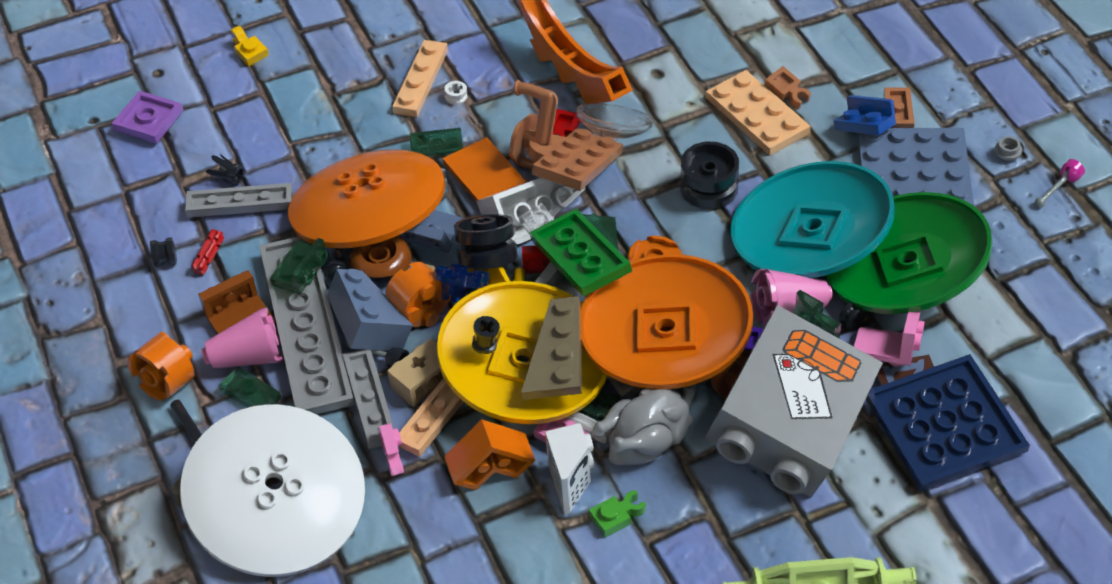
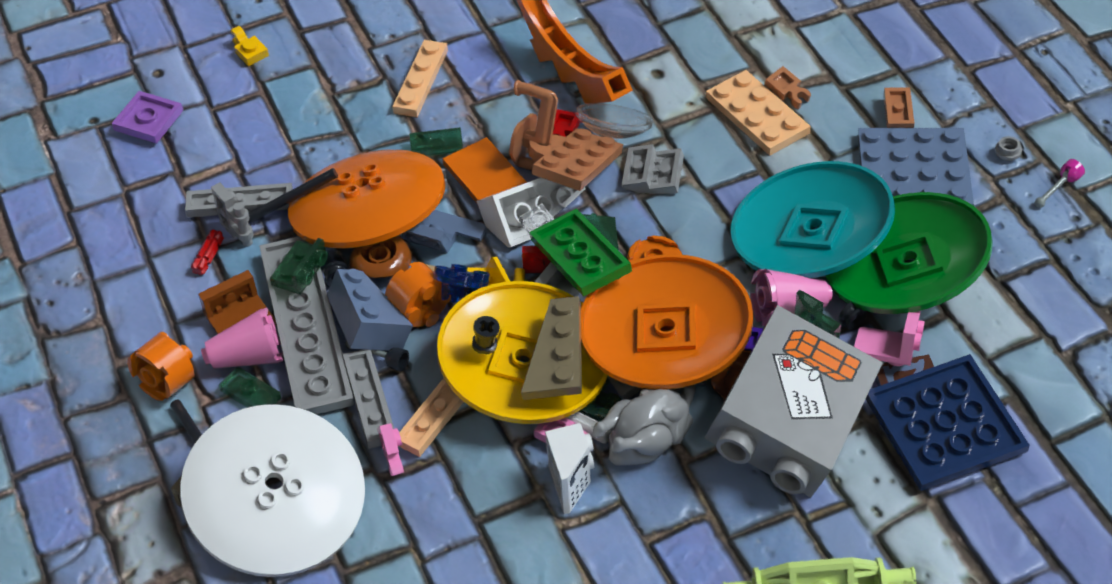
black wheel [150,237,177,267] -> none
black piece [205,154,246,185] -> none
tan brick [387,339,444,407] -> none
orange brick [444,419,536,490] -> none
white bush [445,81,467,105] -> none
black wheel [454,214,518,269] -> none
bright green plate [589,490,646,538] -> none
black wheel [681,141,739,209] -> none
blue bracket [834,95,896,135] -> none
none -> light grey plate [211,182,254,247]
none -> black bar [248,168,338,224]
none -> light grey slope [622,144,684,194]

